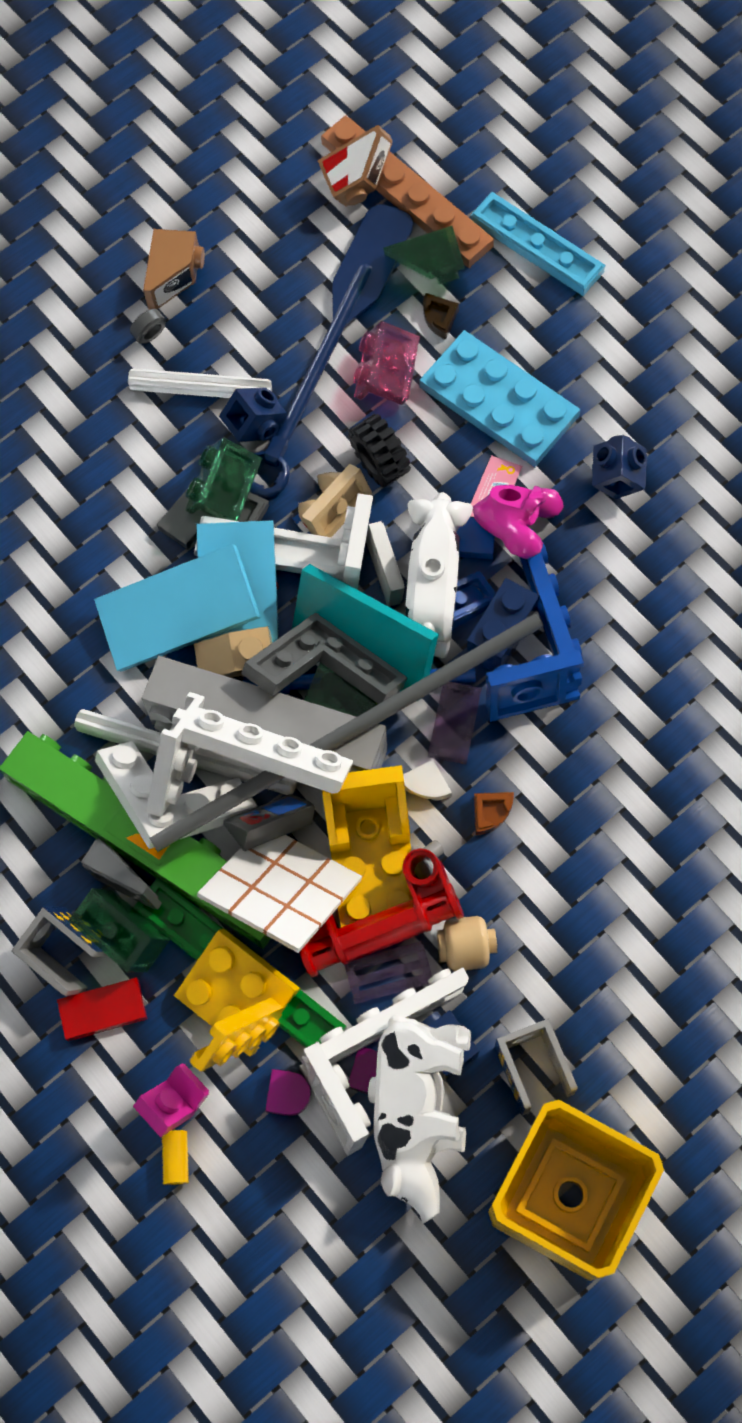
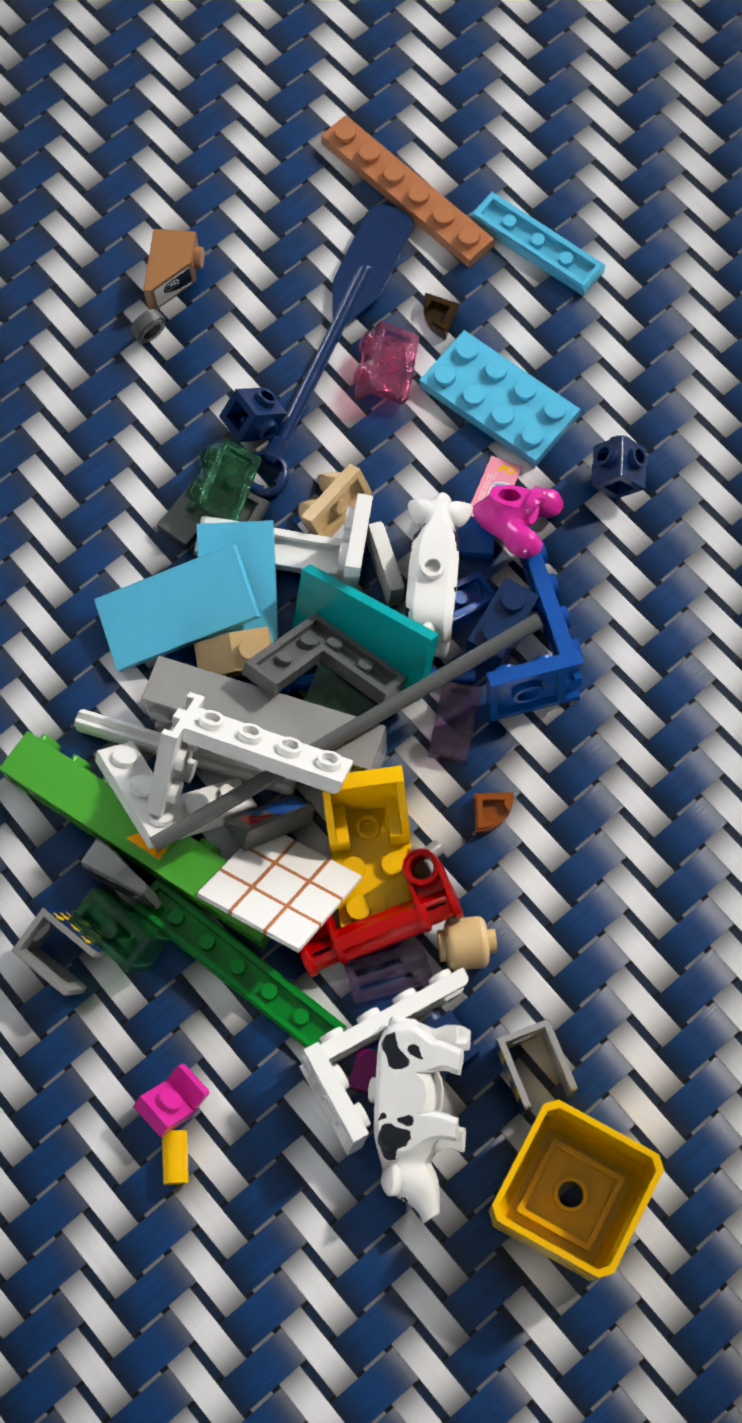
red tile [57,977,148,1041] -> none
white axle [128,369,272,398] -> none
yellow bracket [174,928,300,1072] -> none
magenta tile [265,1069,311,1116] -> none
slope [317,125,393,207] -> none
black tyre [348,414,411,487] -> none
clear green slope [383,226,465,285] -> none
white tile [403,759,452,801] -> none

